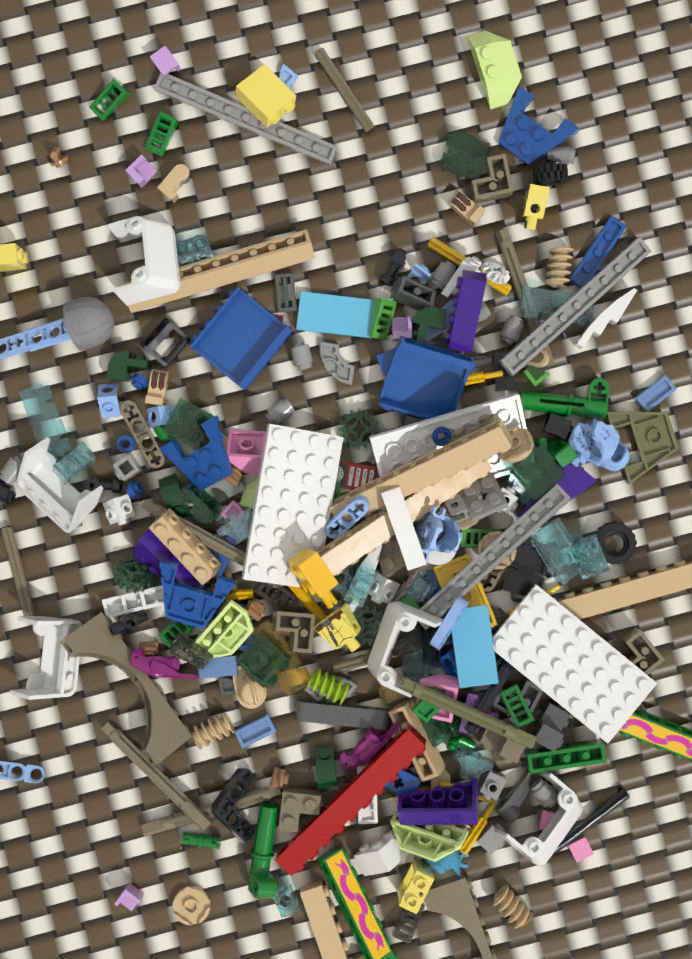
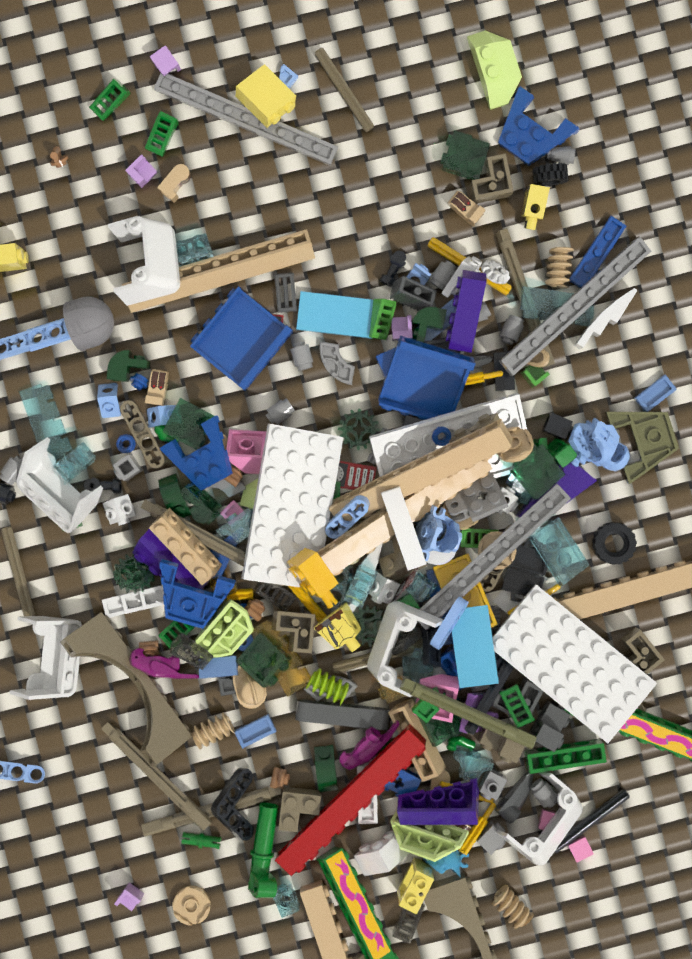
black axle [108,609,148,636] -> none
blue plate [126,480,143,499] -> none
black tile [140,317,191,368] -> none
green piece [520,378,609,419] -> none
clear light blue brick [569,534,610,580] -> none

